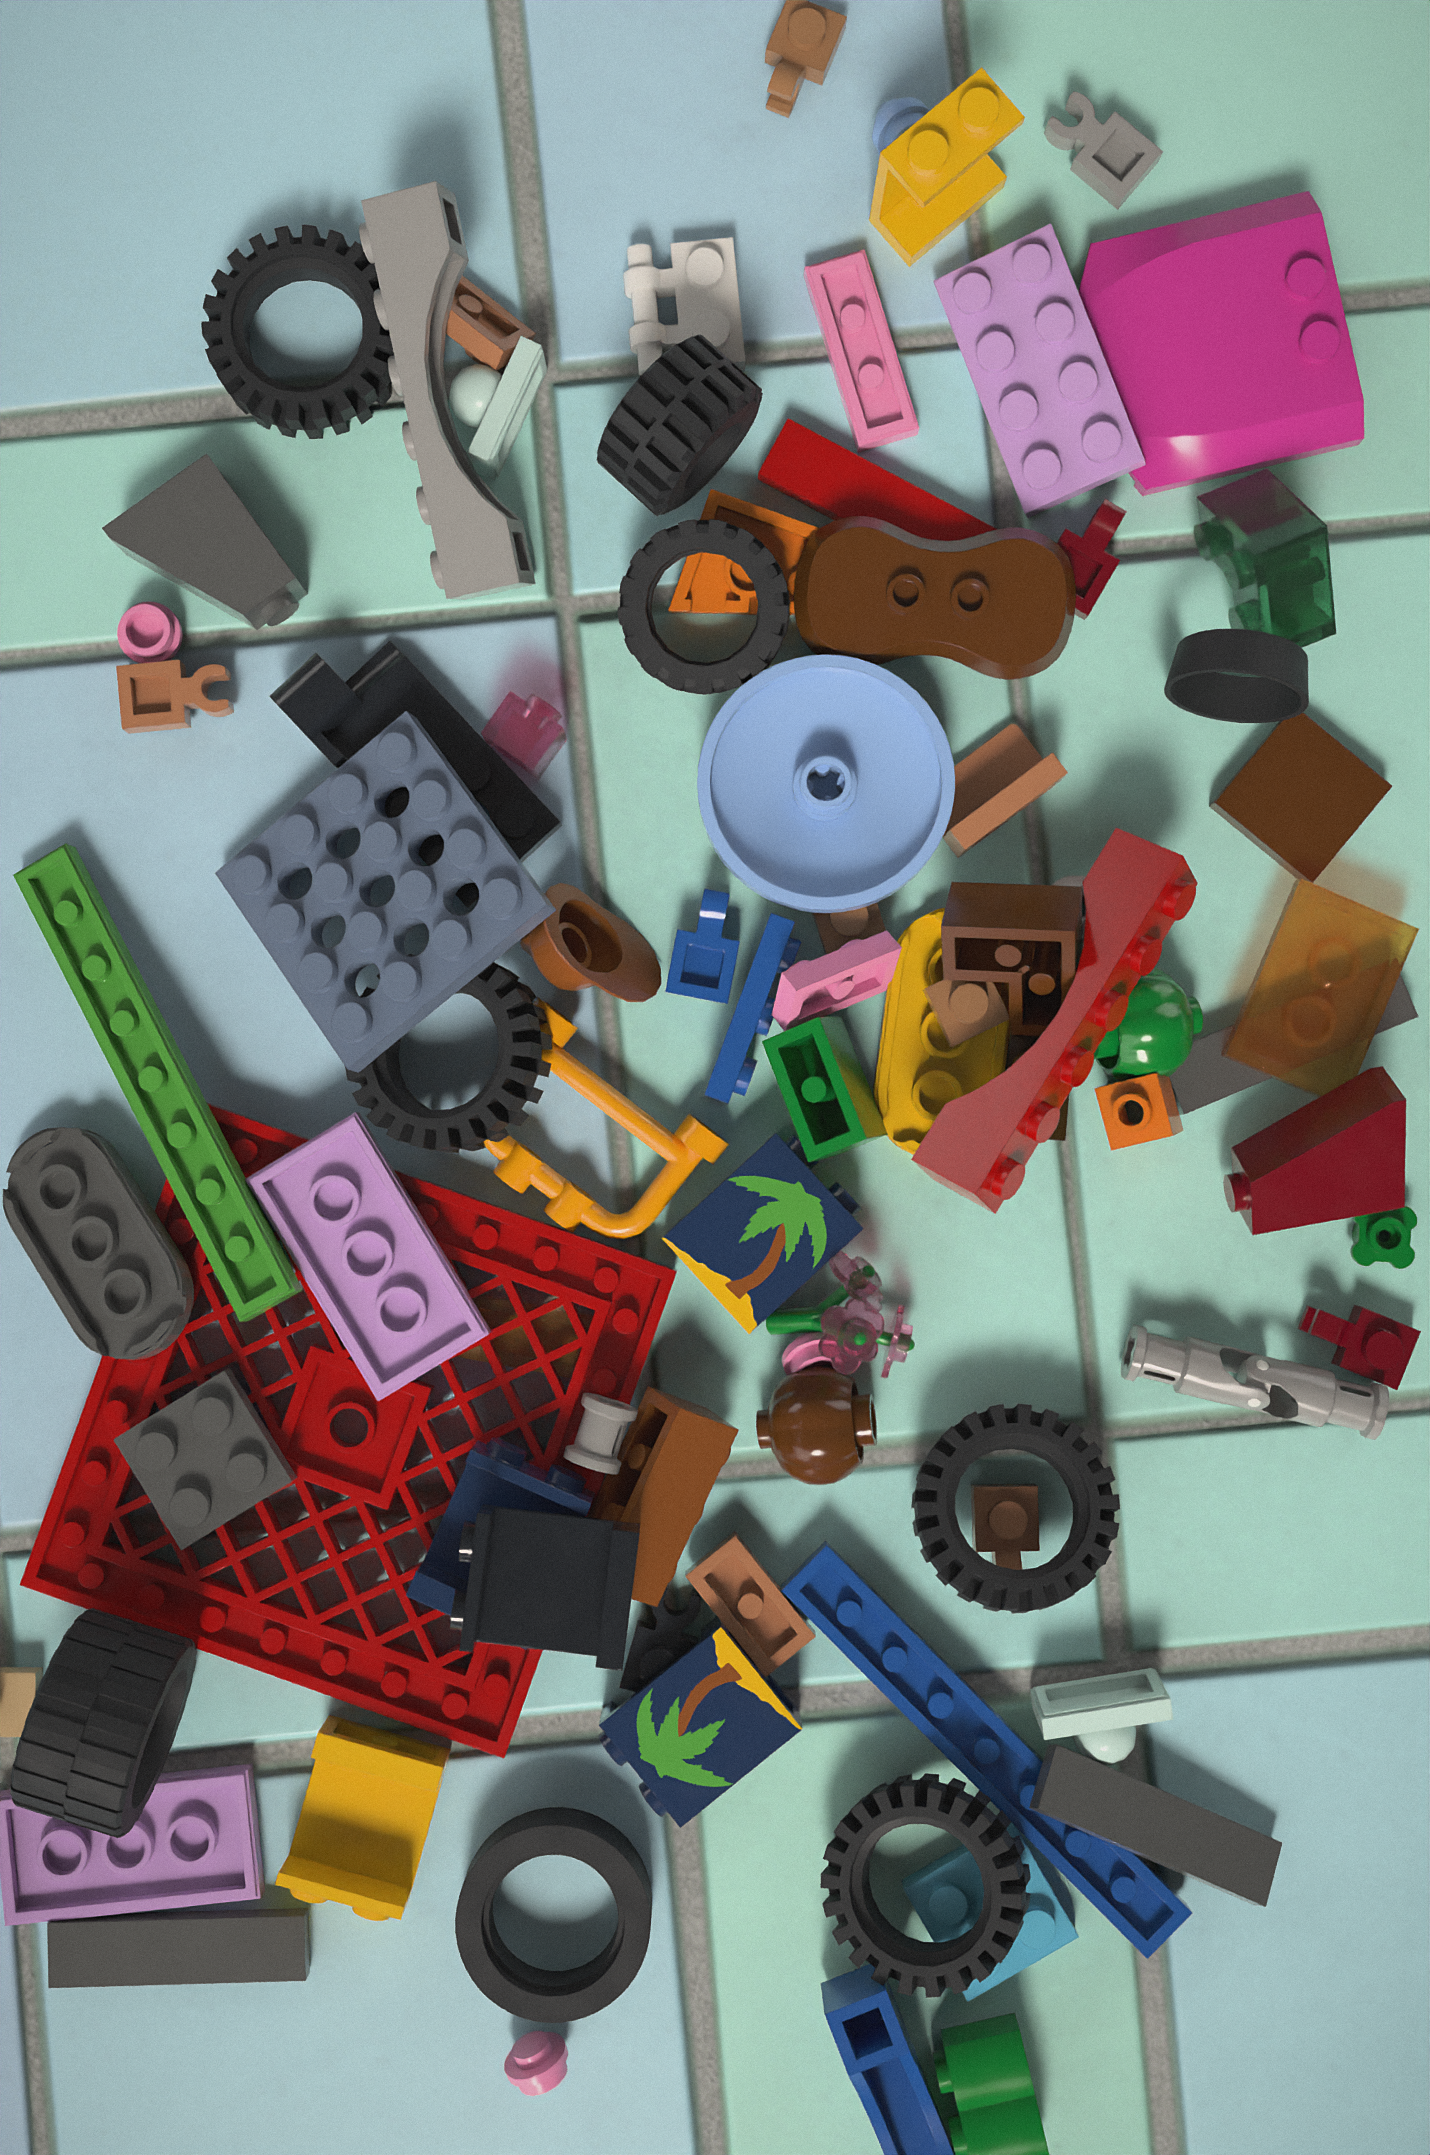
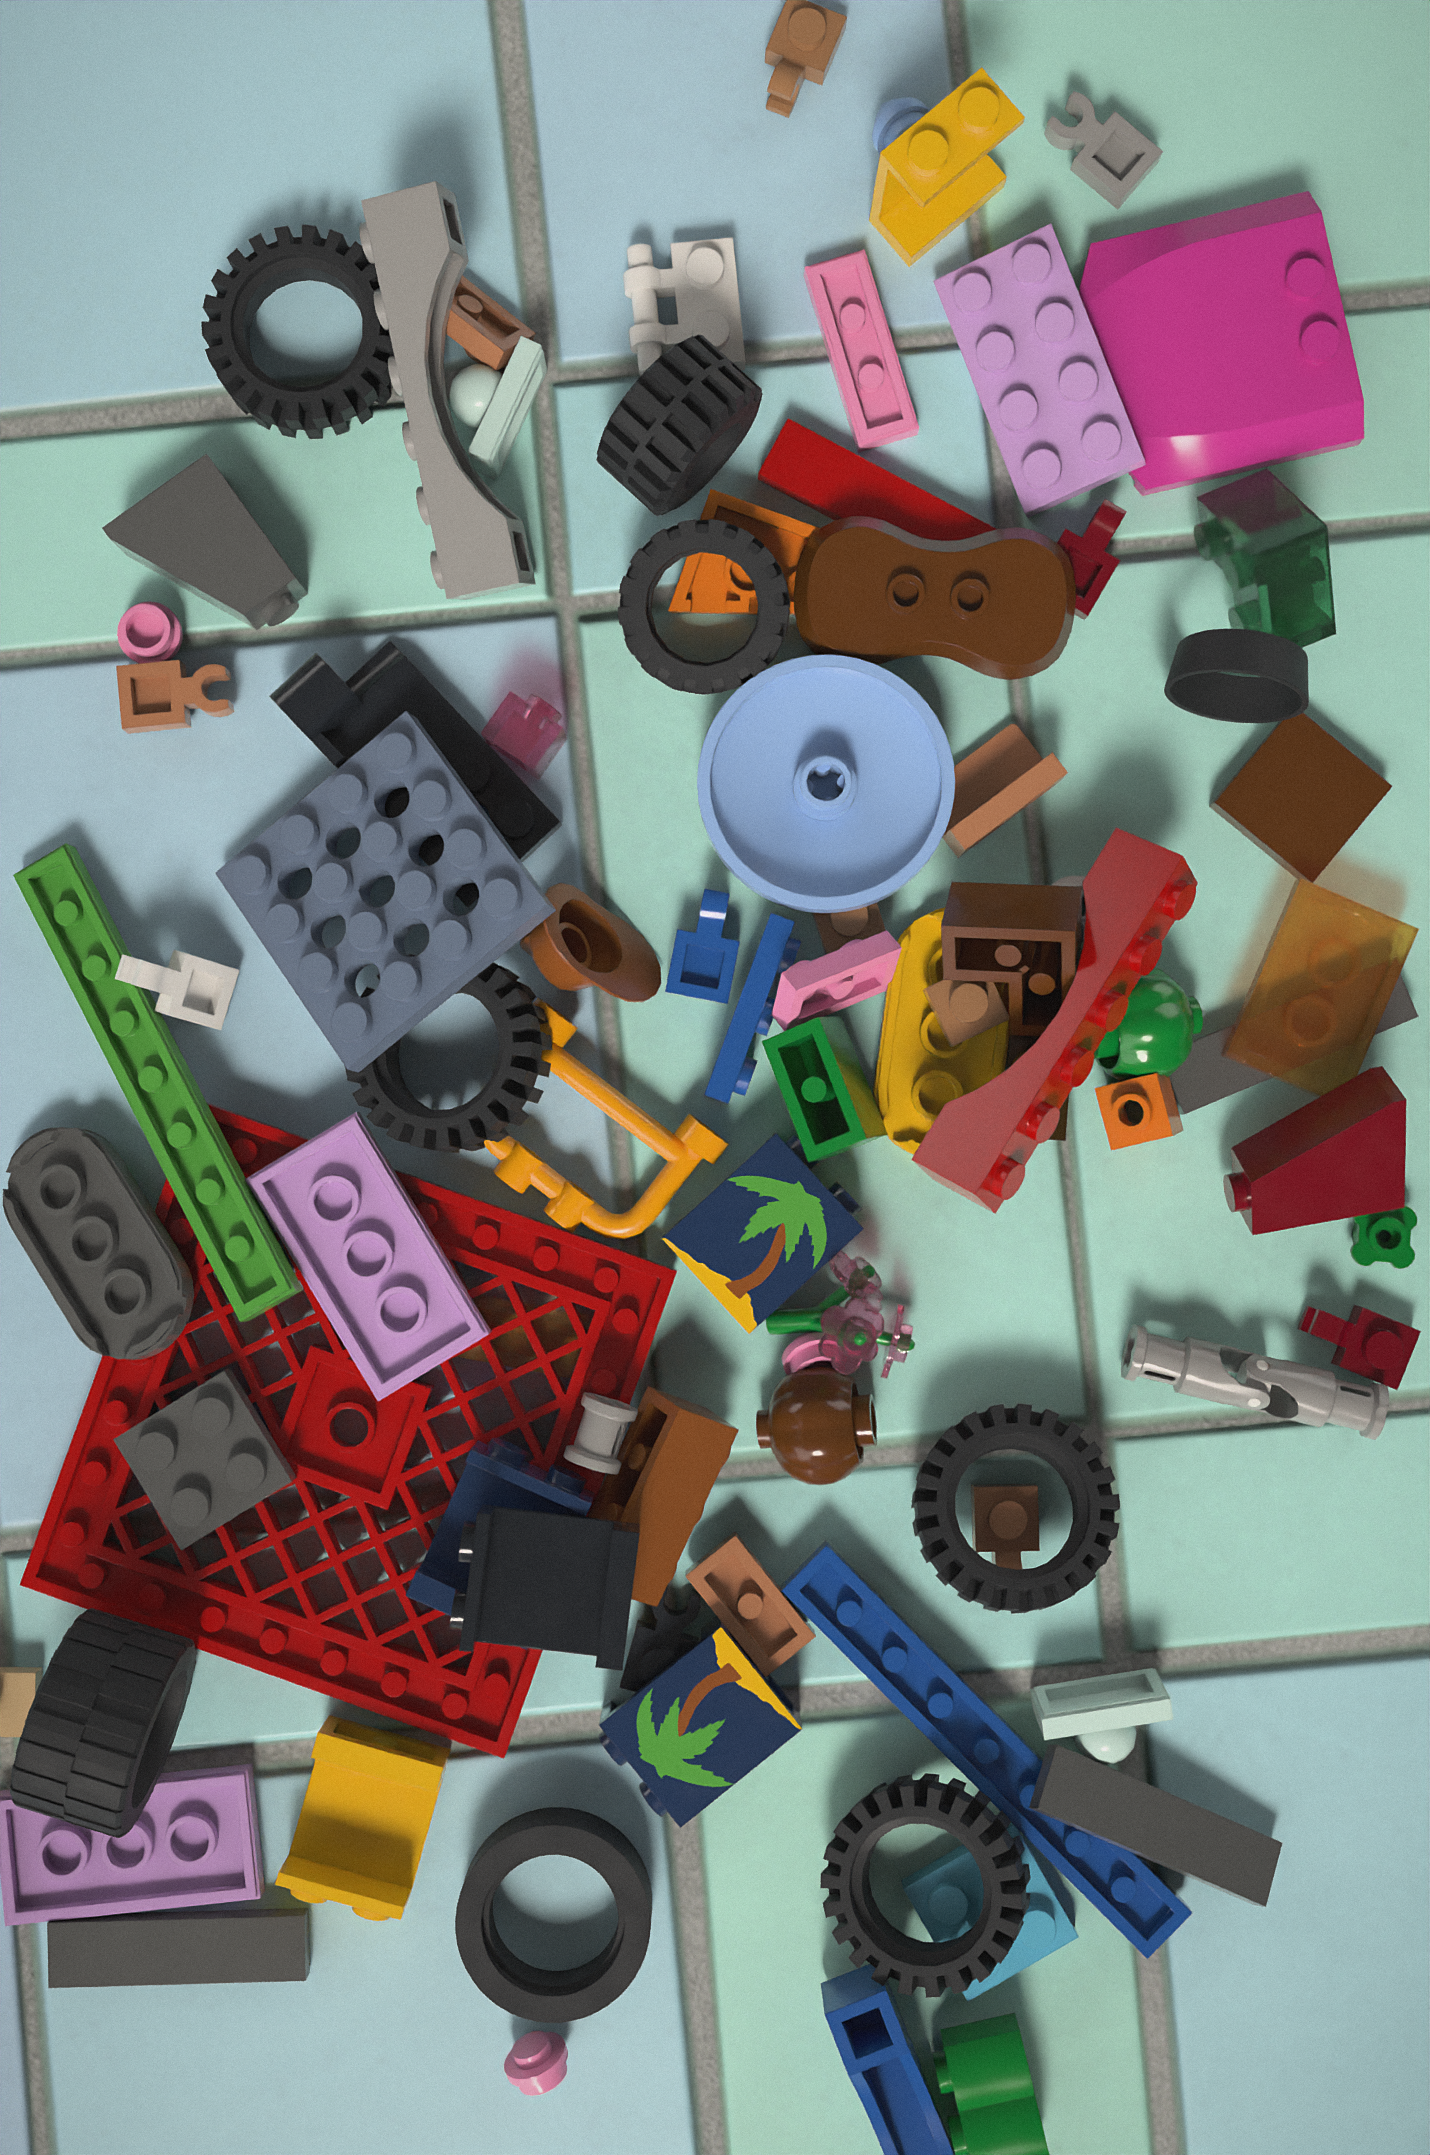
none -> white plate [115,950,240,1030]

